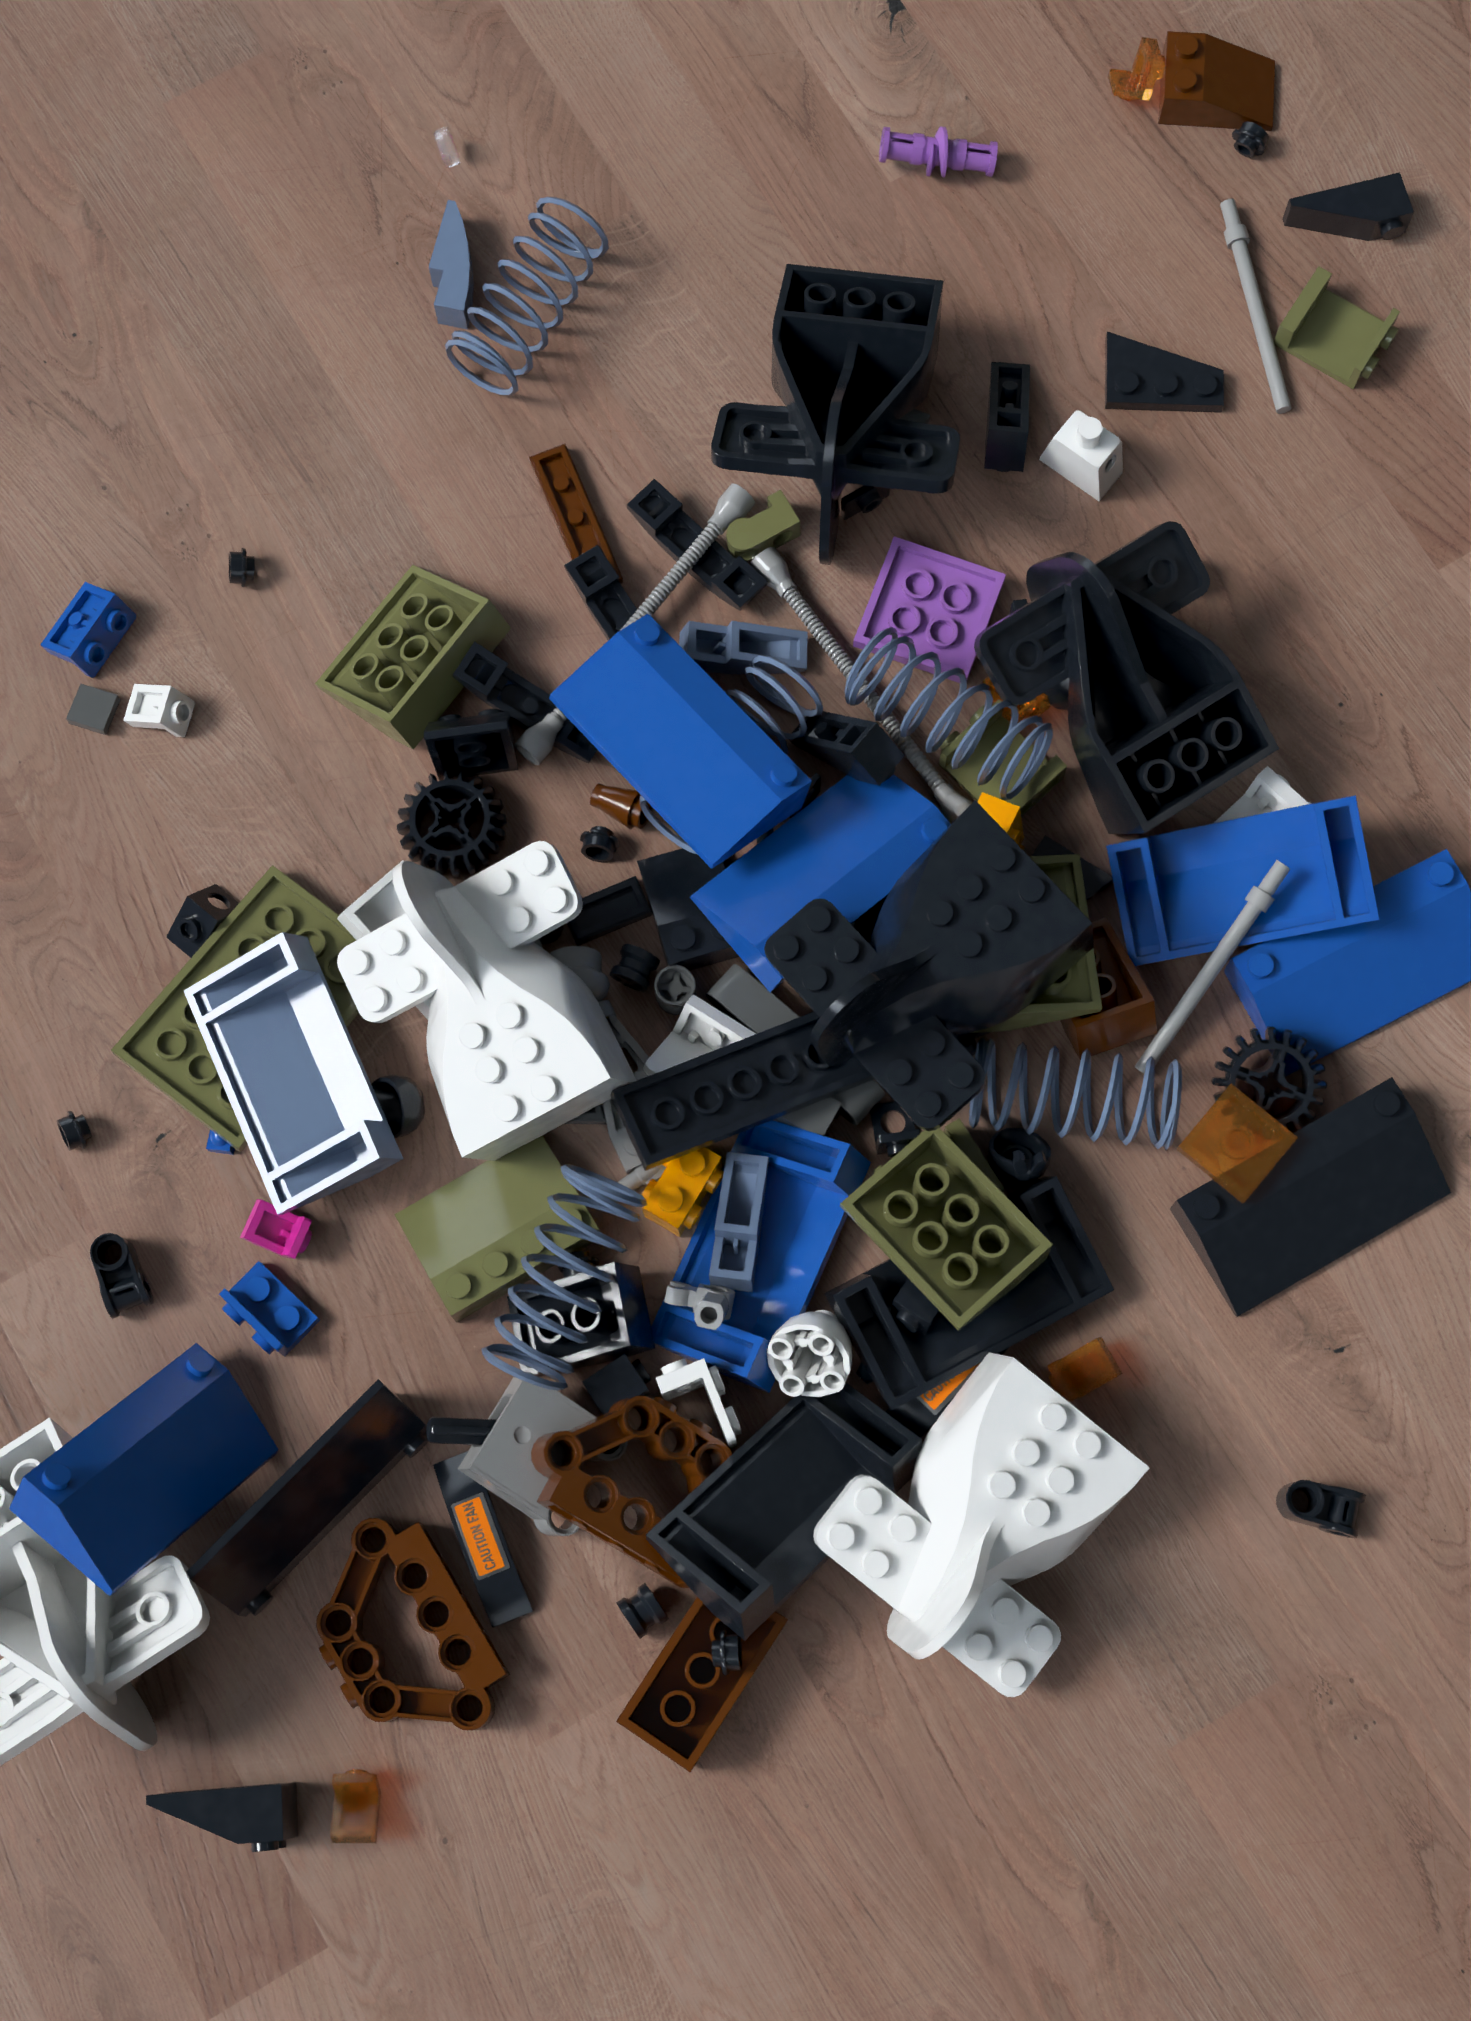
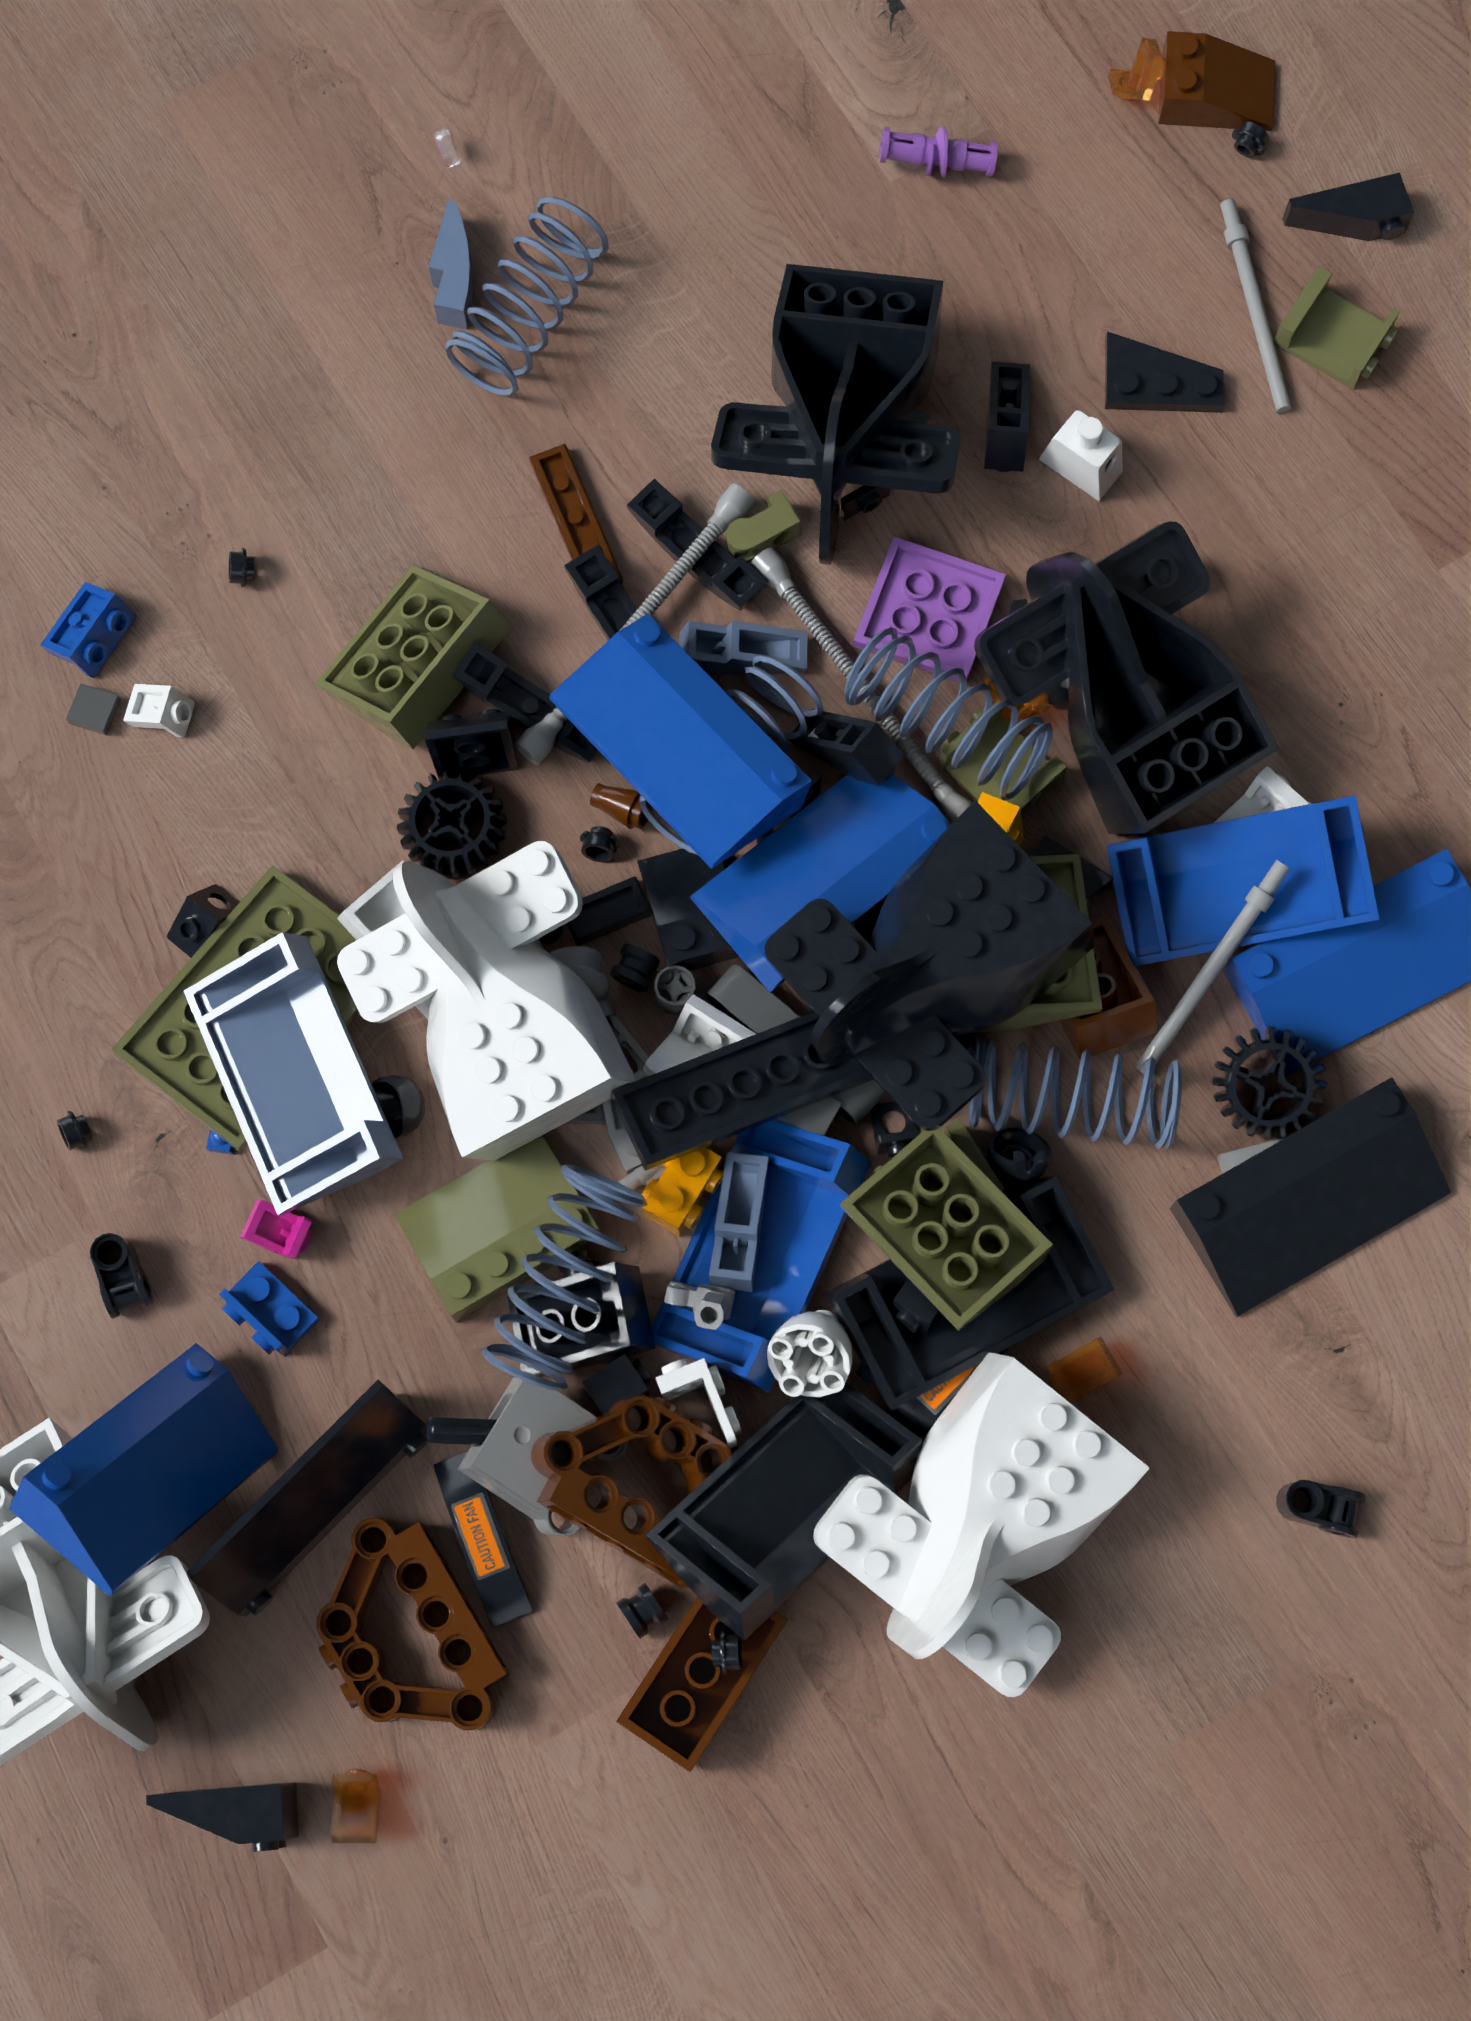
clear orange tile [1176,1084,1298,1204] -> none

